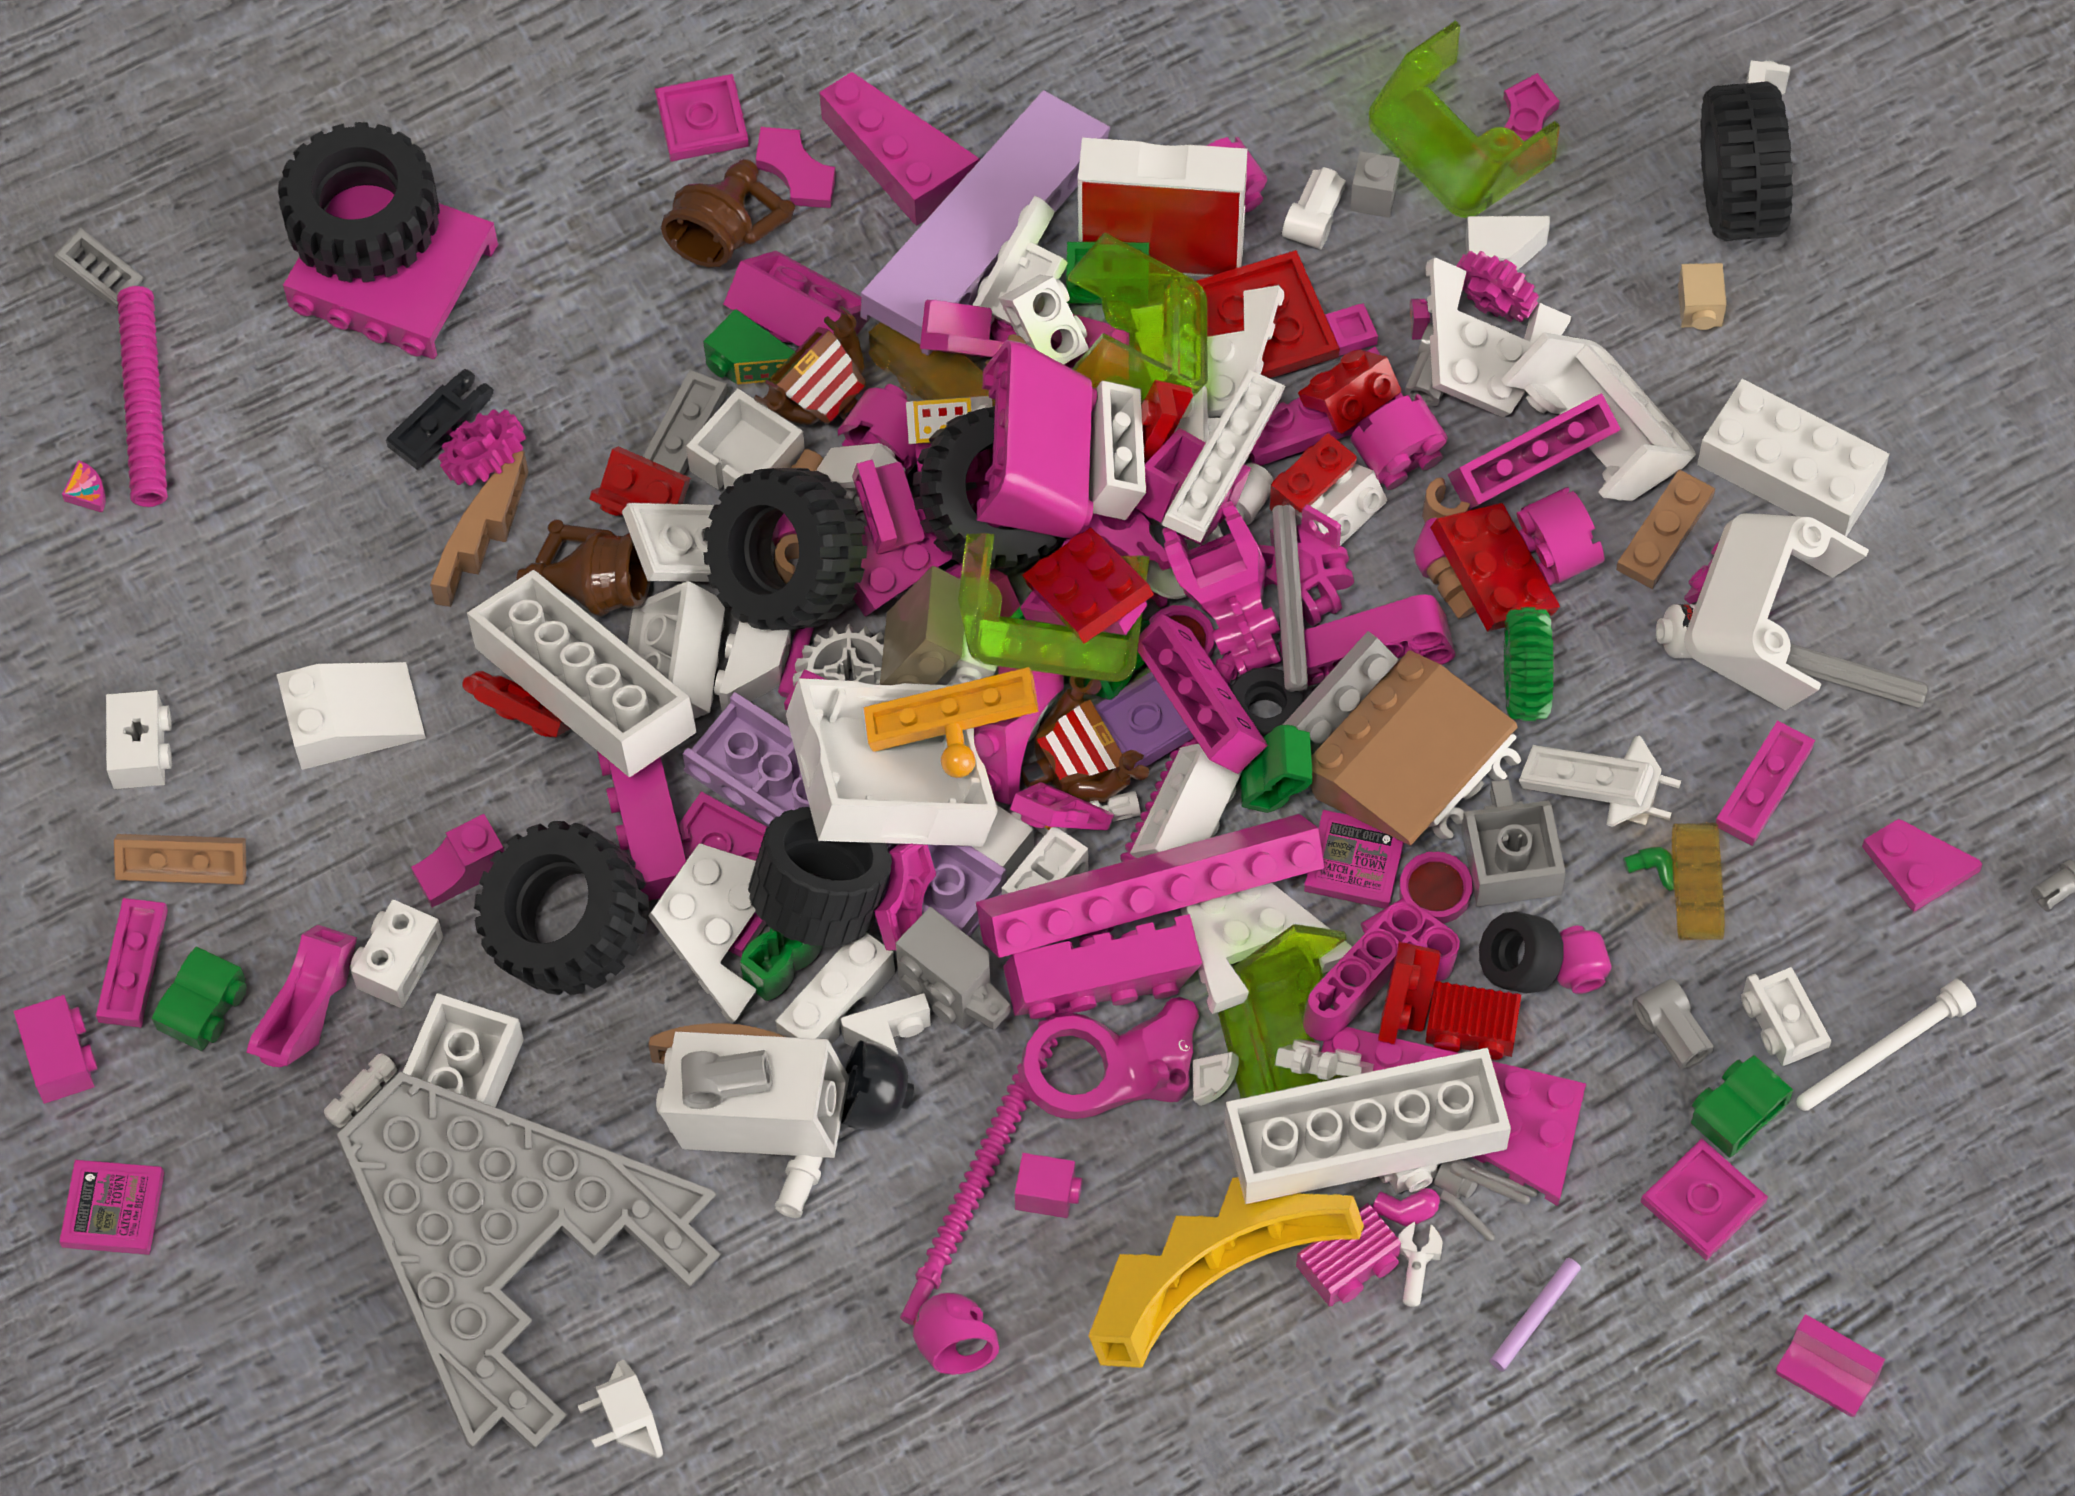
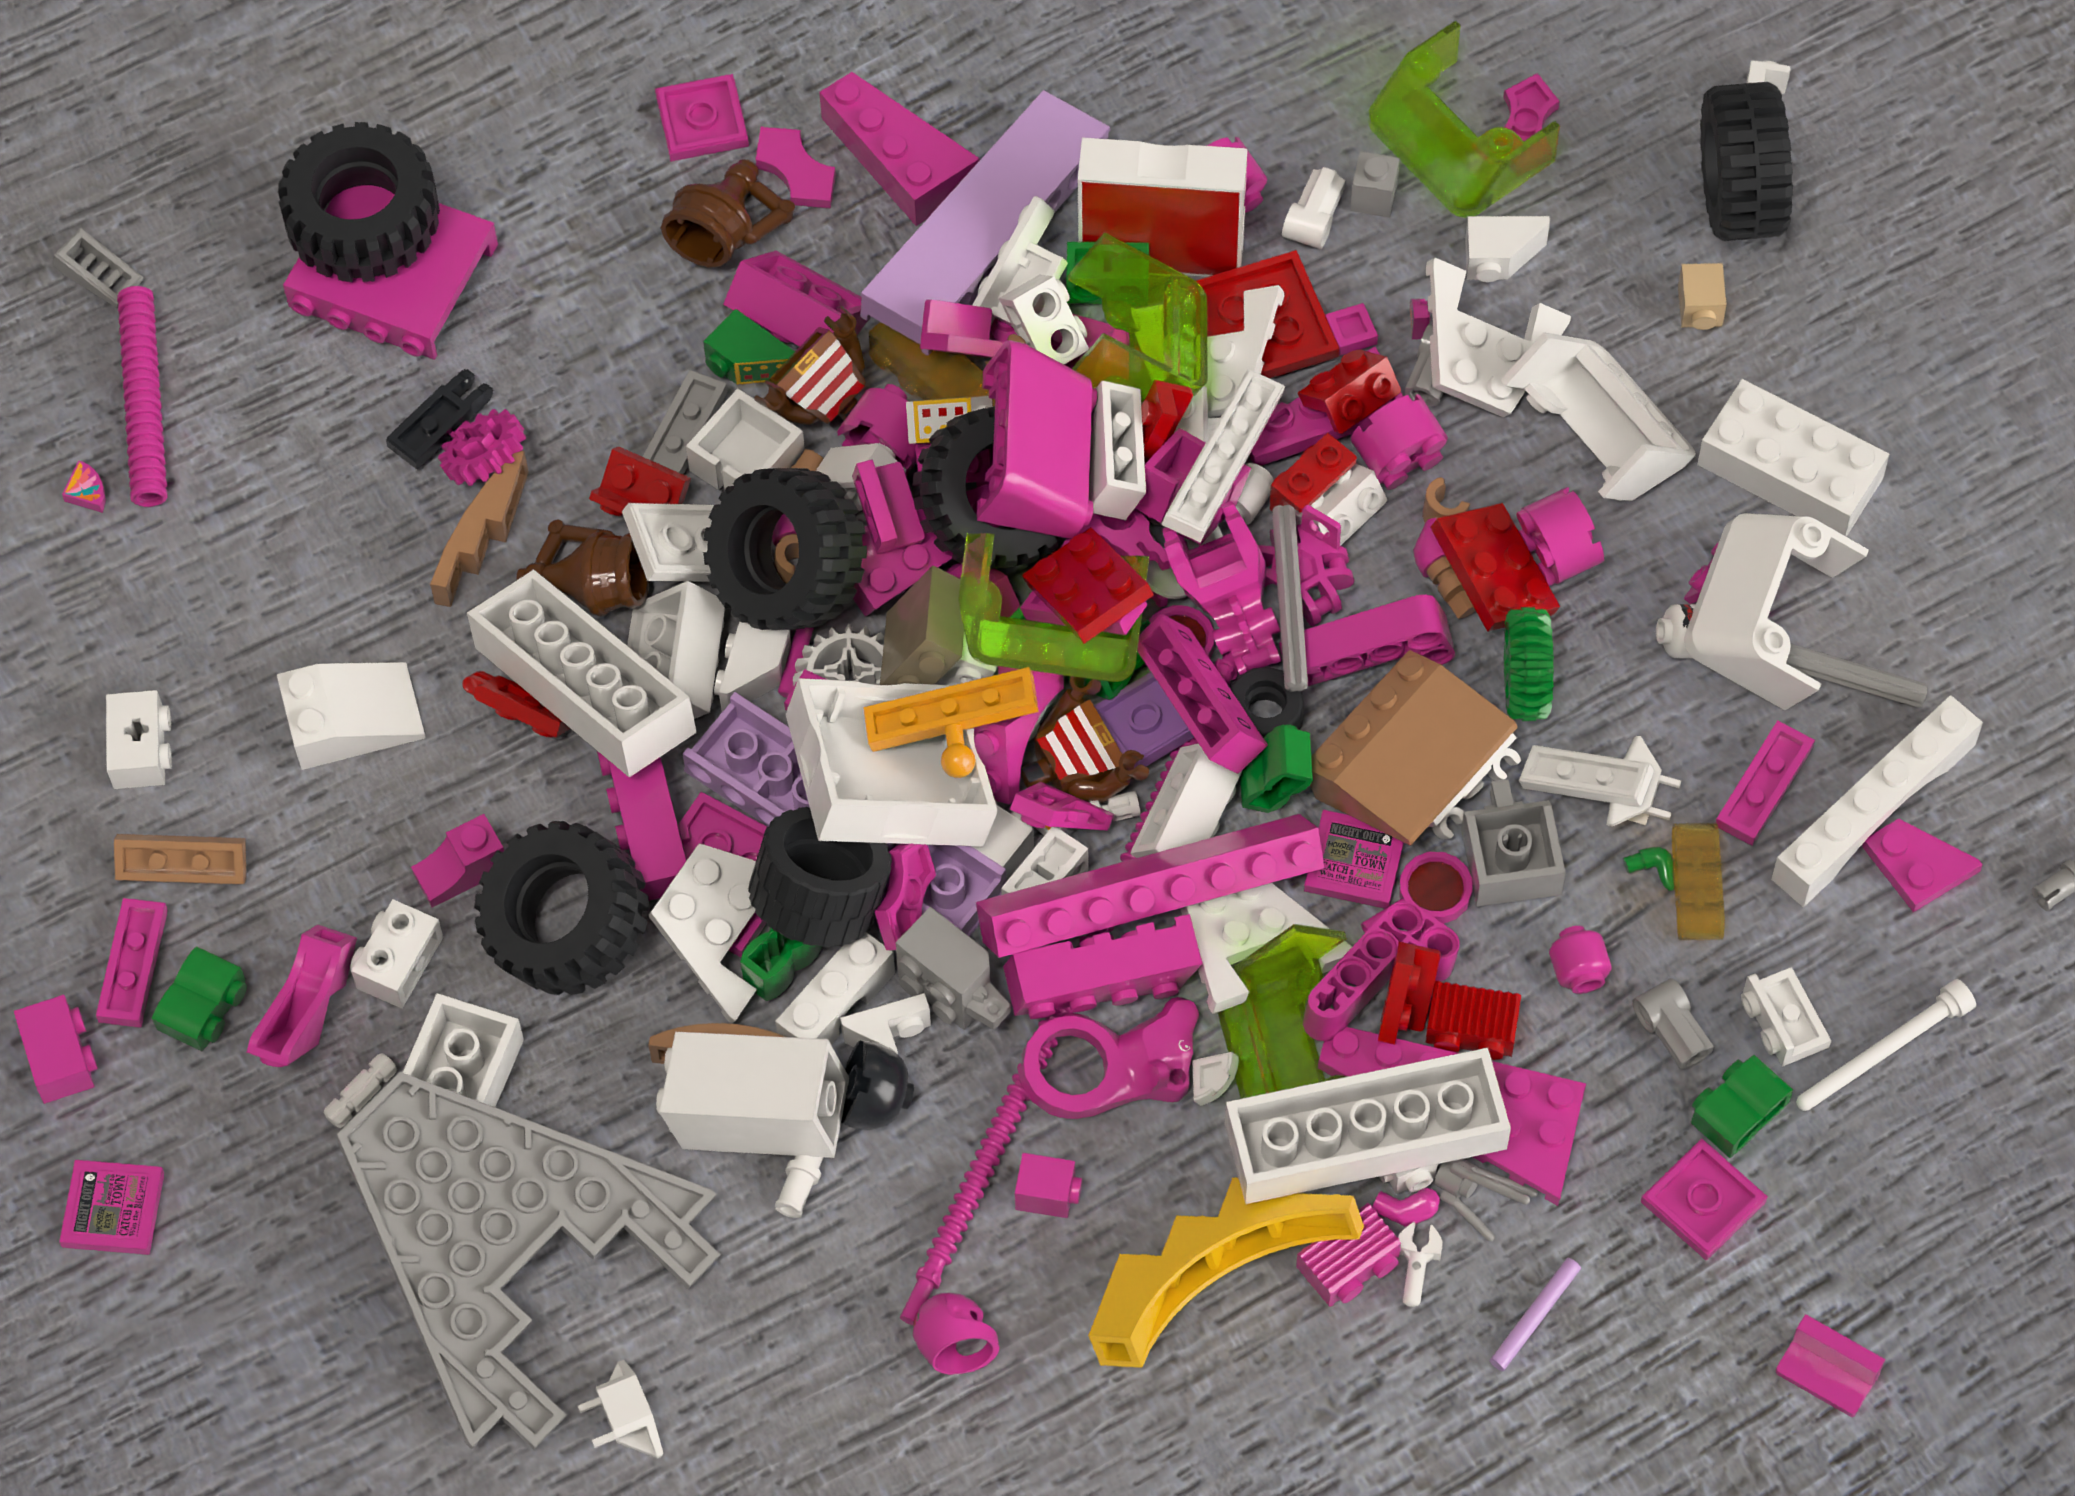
light grey piece [681,1050,772,1109] -> none
white hinge [1275,1039,1374,1081] -> none
light grey plate [1283,631,1399,754] -> none
dark pink brick [1447,393,1621,510] -> none
dark pink gear [1456,251,1539,322] -> none
black tyre [1479,911,1564,993] -> none
medium nougat plate [1616,469,1715,589] -> none
none -> white arch [1771,695,1983,907]

